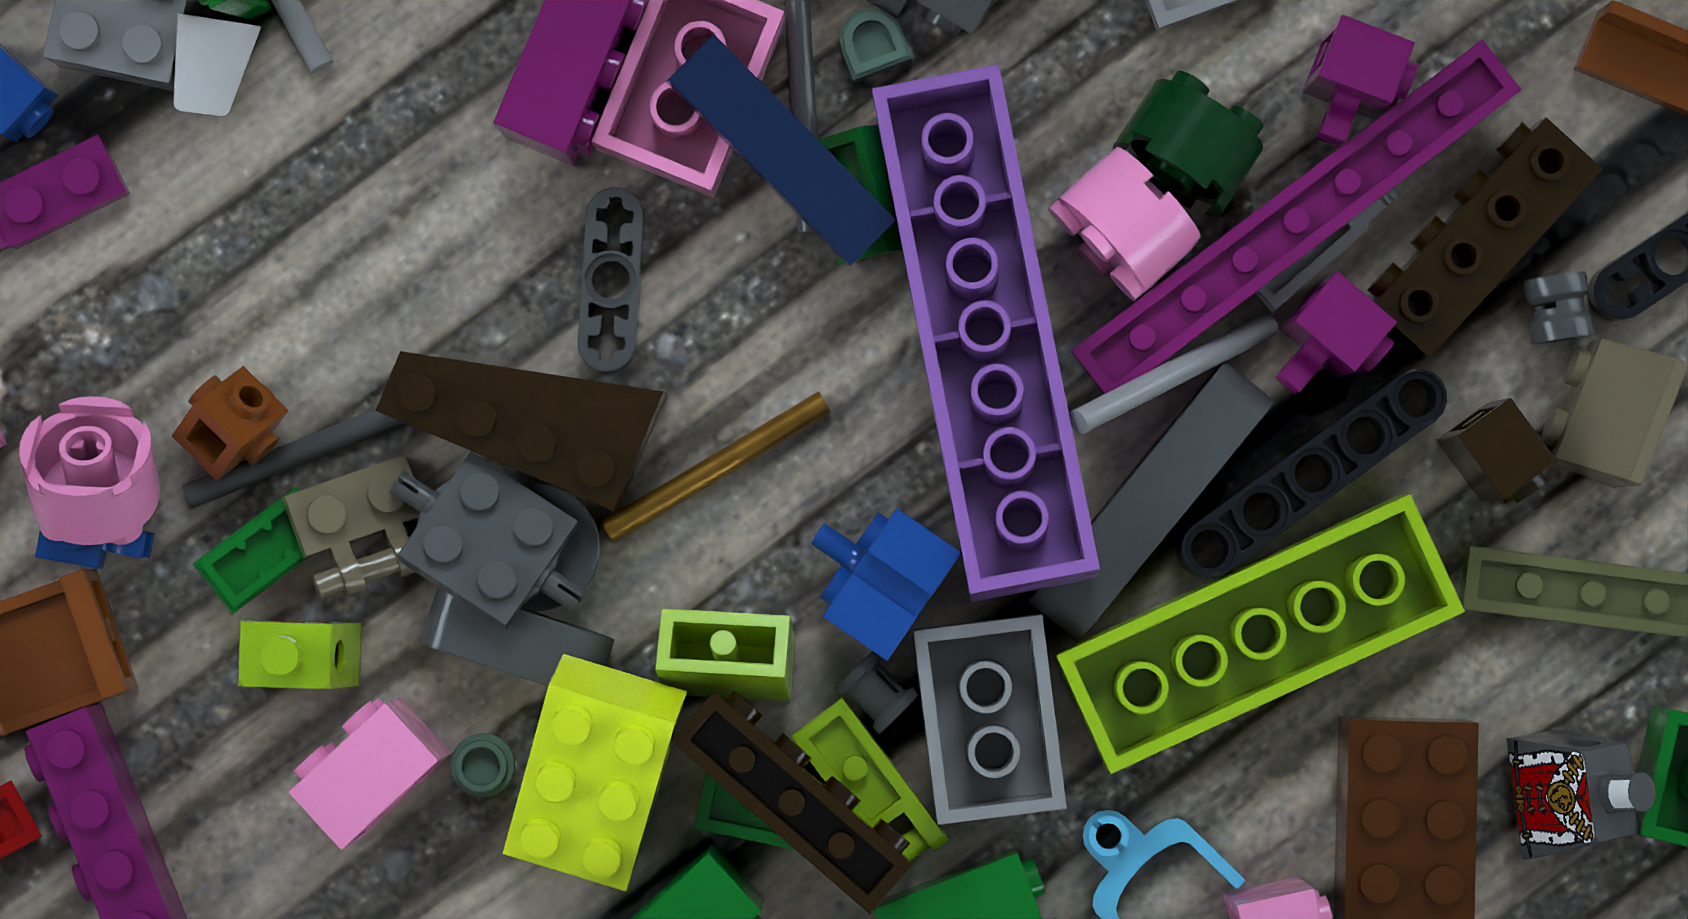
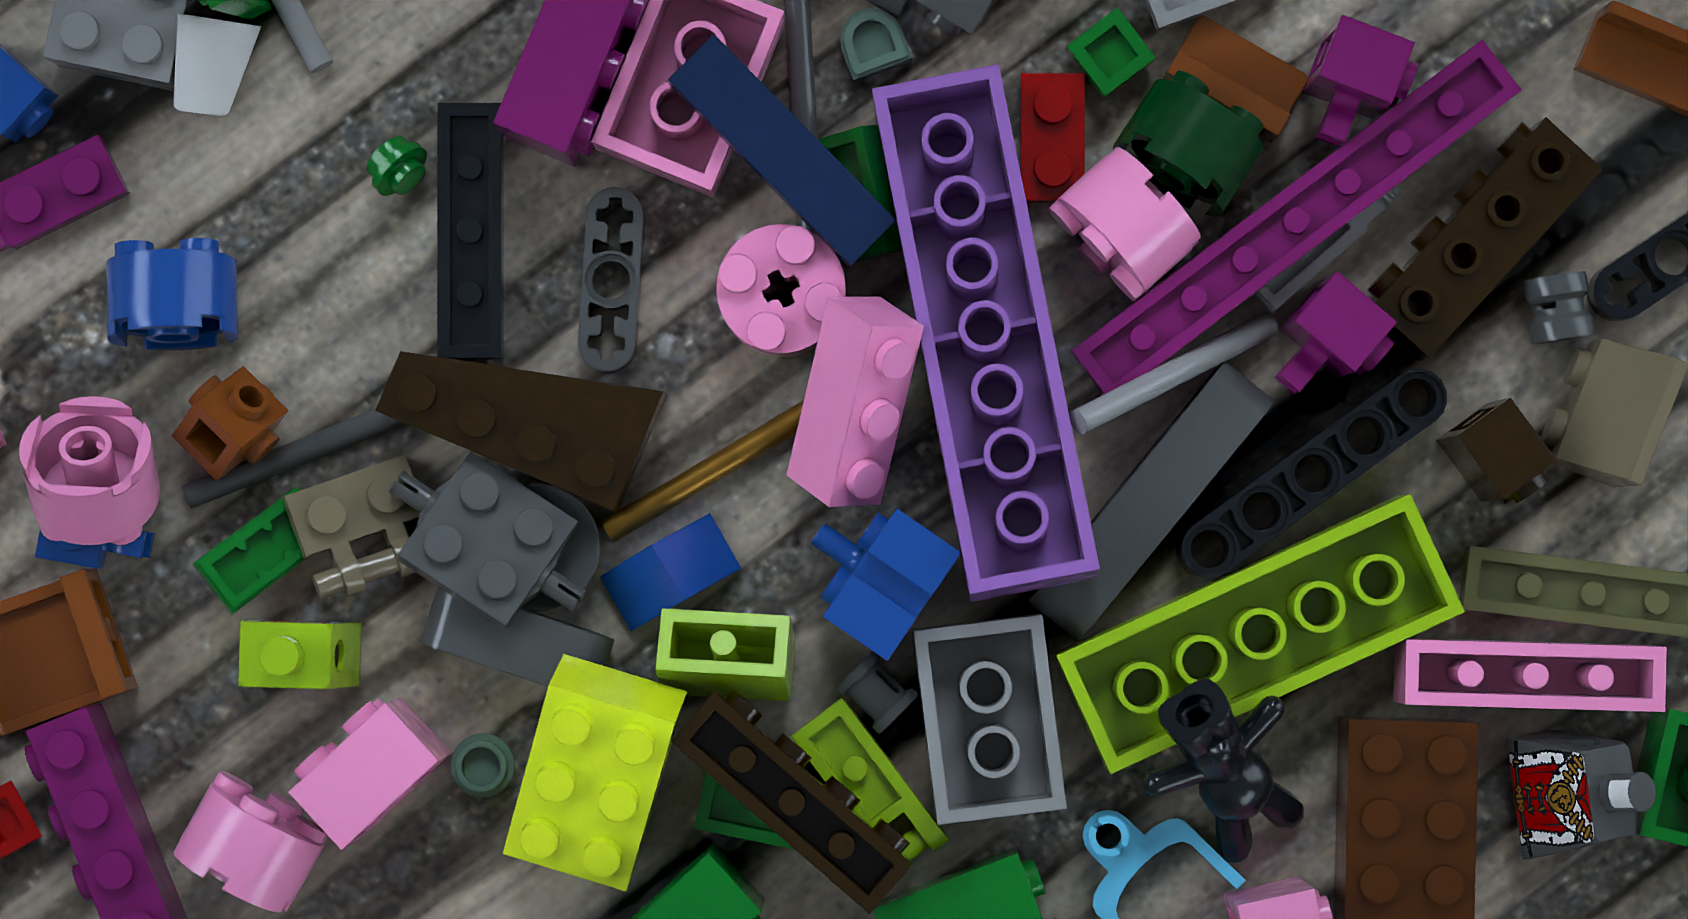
none -> blue brick [106,238,238,350]
none -> bright pink brick [173,770,328,913]
none -> green plate [366,136,427,196]
none -> black plate [437,103,504,359]
none -> blue slope [600,513,741,631]
none -> bright pink brick [717,224,845,357]
none -> bright pink brick [786,297,924,507]
none -> red plate [1020,73,1085,203]
none -> green plate [1065,7,1156,100]
none -> black animal [1143,678,1304,863]
none -> dark orange panel [1162,16,1308,143]
none -> bright pink brick [1393,638,1667,712]

